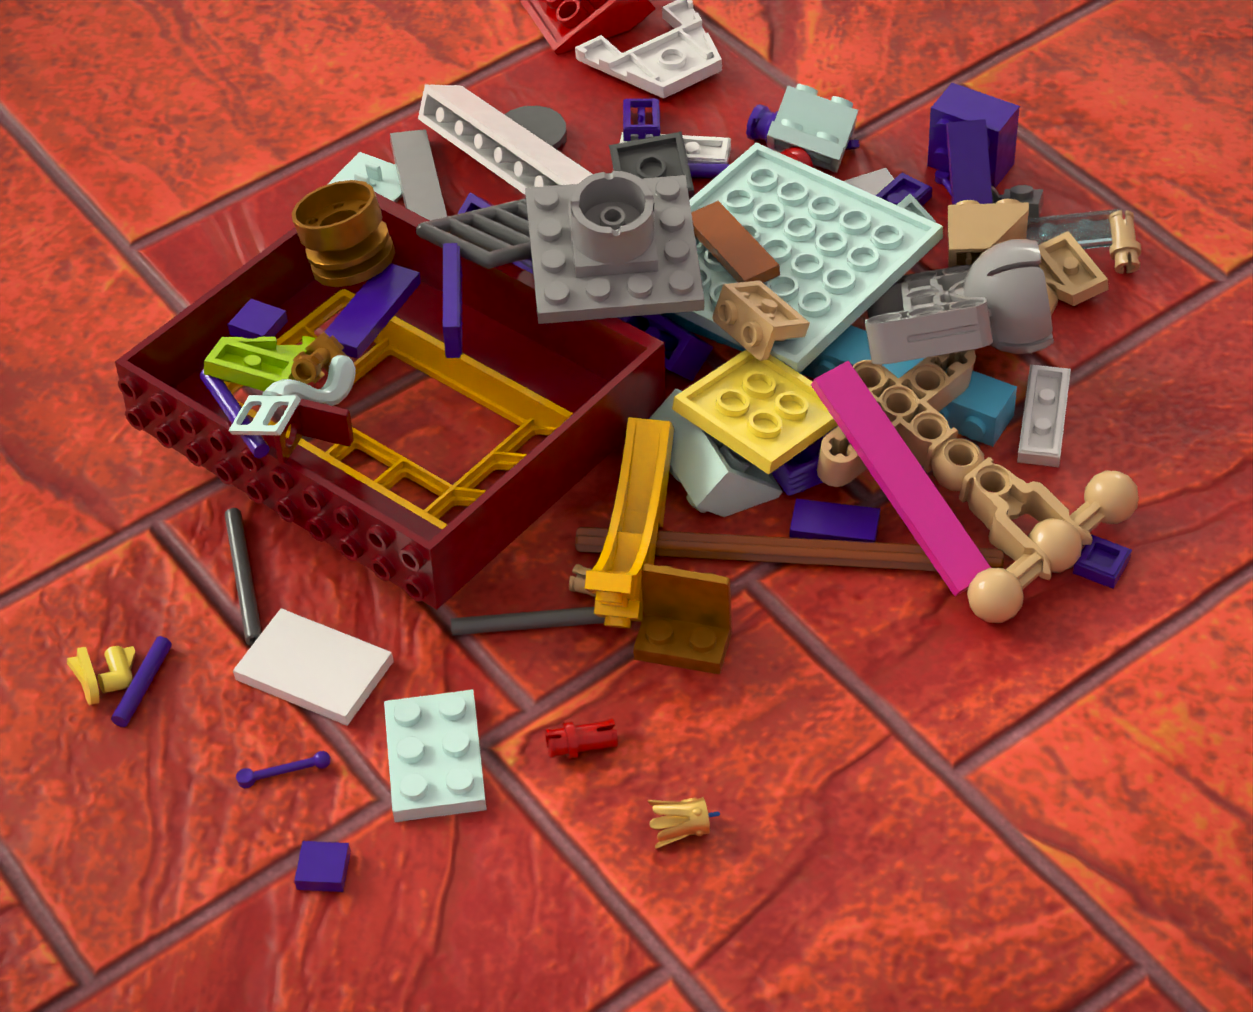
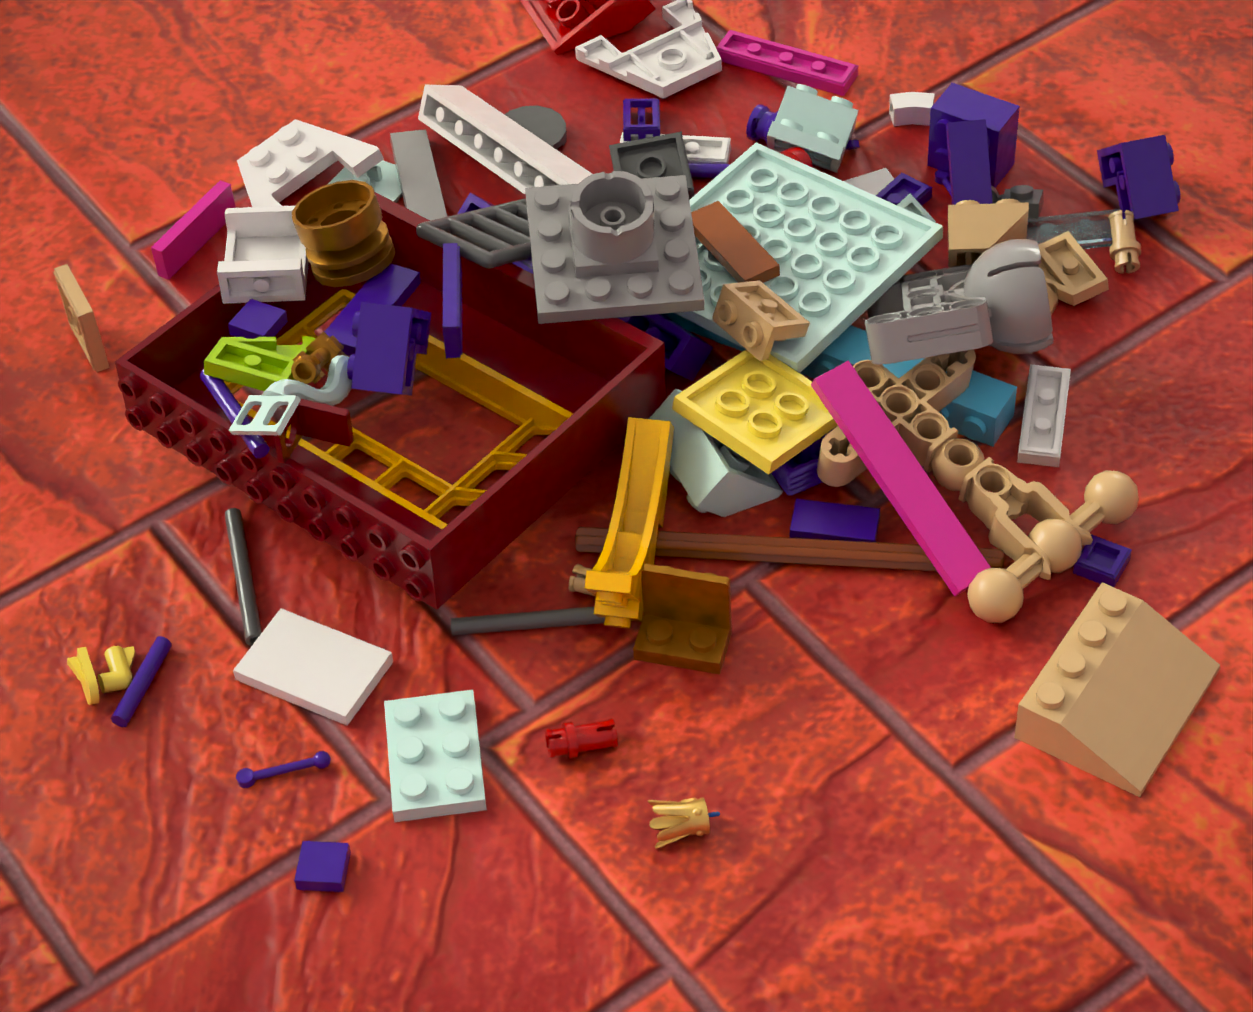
none -> tan tile [53,264,110,372]
none -> dark pink tile [151,180,236,280]
none -> white panel [217,206,308,304]
none -> white wing [237,119,384,207]
none -> dark purple brick [347,302,431,396]
none -> dark pink tile [716,30,858,96]
none -> white piece [889,92,935,126]
none -> tan slope [1014,582,1220,797]
none -> dark purple brick [1097,135,1181,220]

